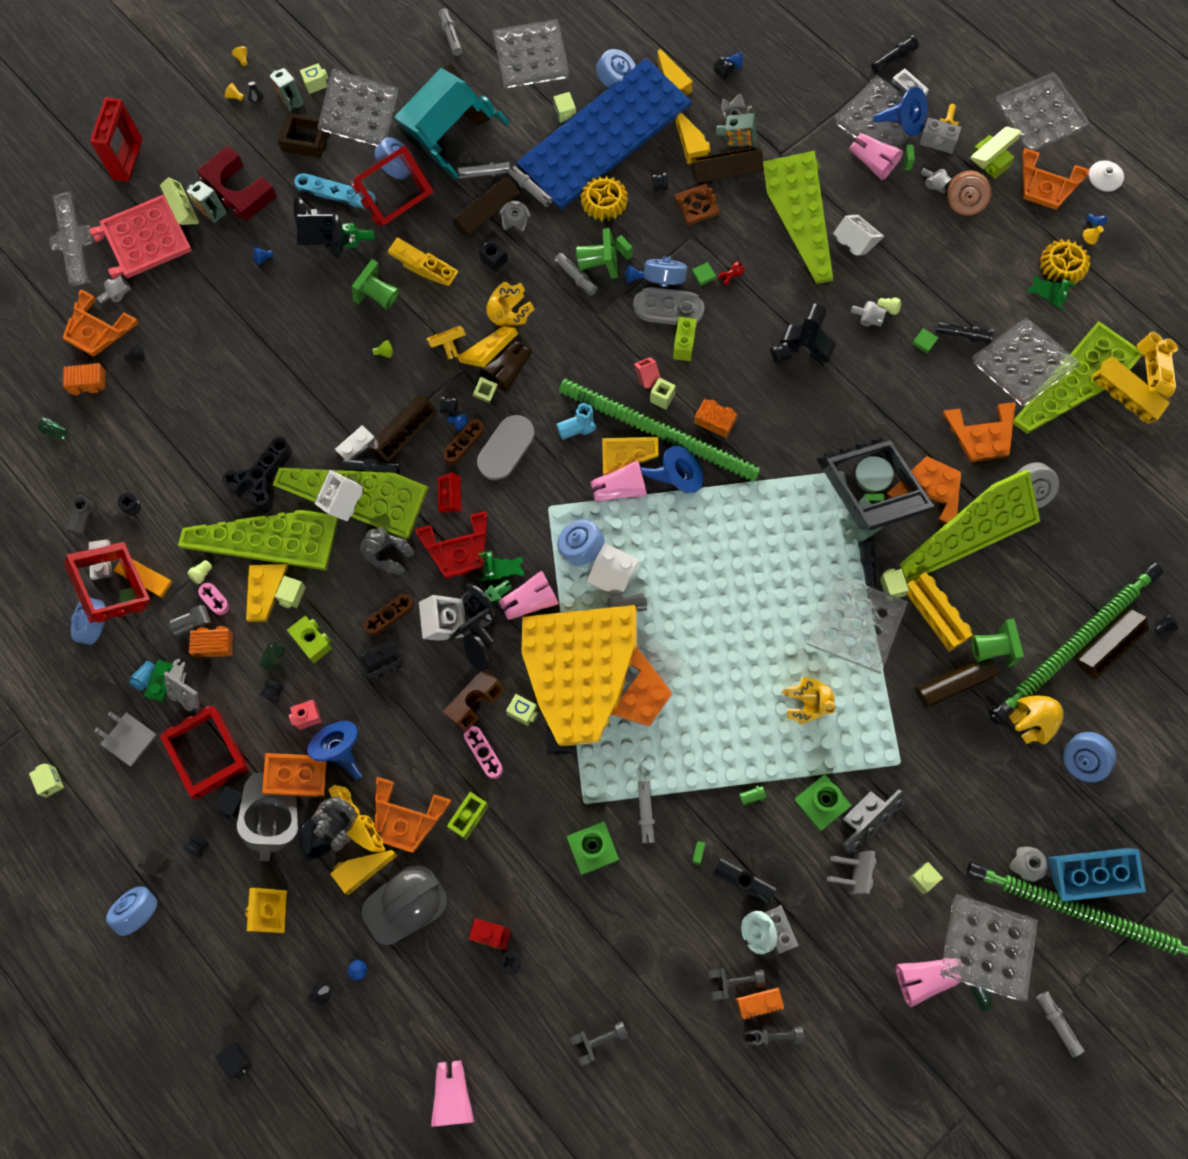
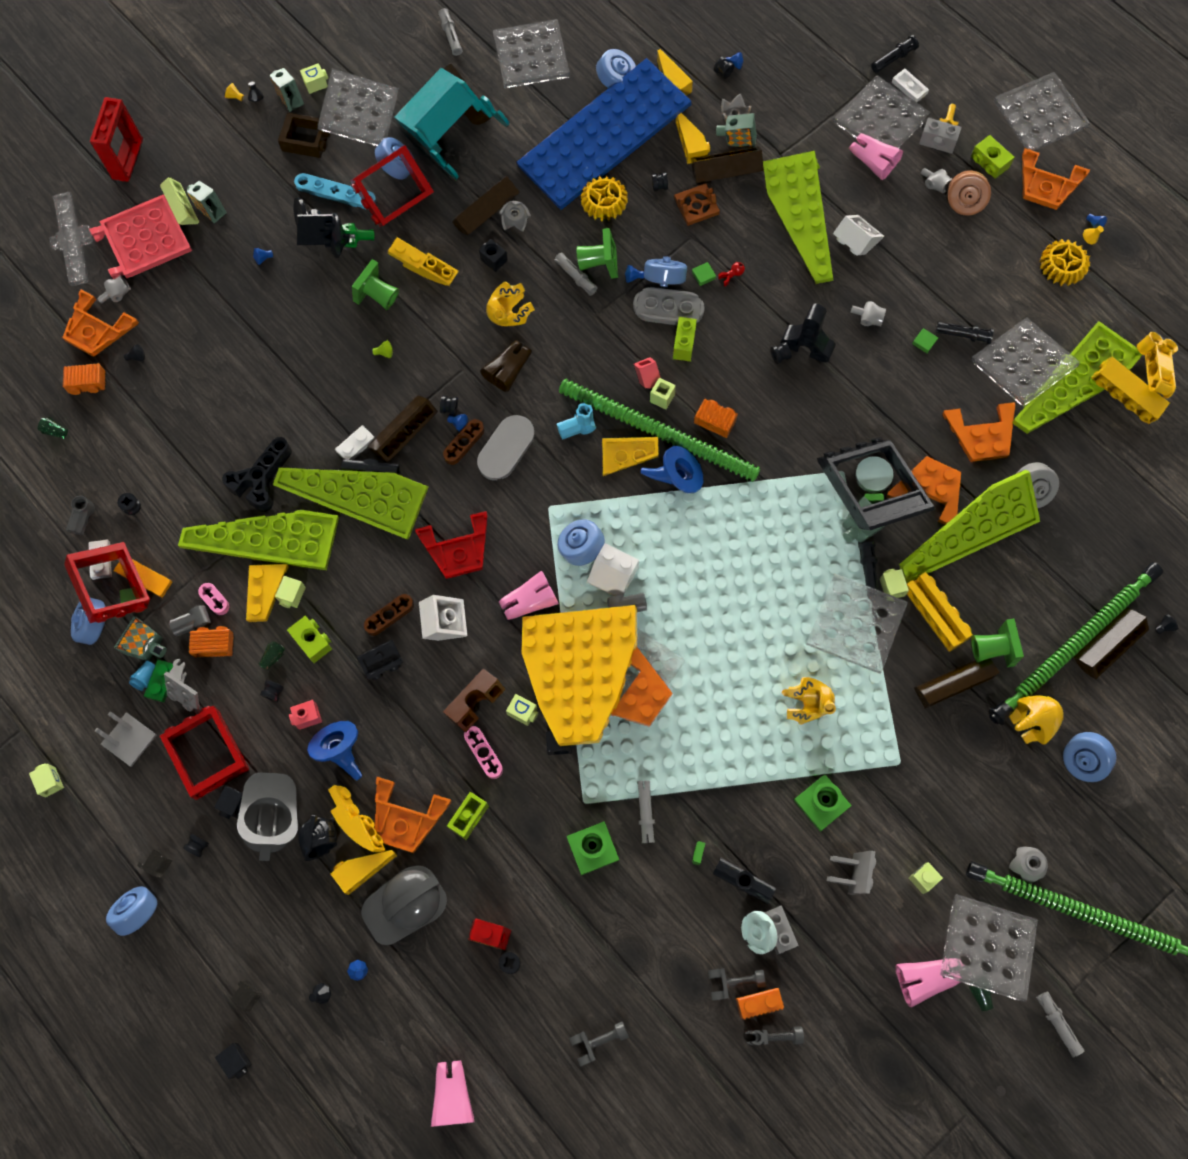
yellowish green piece [187,561,212,584] -> none
dark red arch [197,146,277,222] -> none
yellow rock [232,46,248,66] -> none
yellow tile [245,888,287,933] -> none
orange plate [262,753,326,797] -> none
dark grey hair [311,797,358,851] -> none
white slope [314,470,363,521] -> none
dark grey hair [360,527,415,575] -> none
yellow tile [426,326,466,359] -> none
red slope [437,473,461,512] -> none
black piece [448,580,512,671] -> none
yellow wing [457,326,518,368] -> none
light grey pin [458,162,510,179] -> none
yellowish green brick [473,377,497,403] -> none
green hair [478,551,524,581] -> none
light grey pin [509,166,553,207] -> none
yellowish green brick [553,92,576,123] -> none
bright pink piece [590,461,647,501] -> none
bright green tile [616,235,633,260] -> none
bright green pin [739,786,766,806] -> none
dark grey bracket [843,789,906,856] -> none
blue piece [873,87,928,136] -> none
yellowish green piece [877,297,901,315] -> none
bright green tile [903,145,915,170] -> none
yellowish green slope [970,127,1021,169] -> none
green hair [1027,275,1076,310] -> none
dark azure slope [1048,848,1146,901] -> none
white dish [1088,161,1124,192] -> none
none -> torso [114,616,167,661]

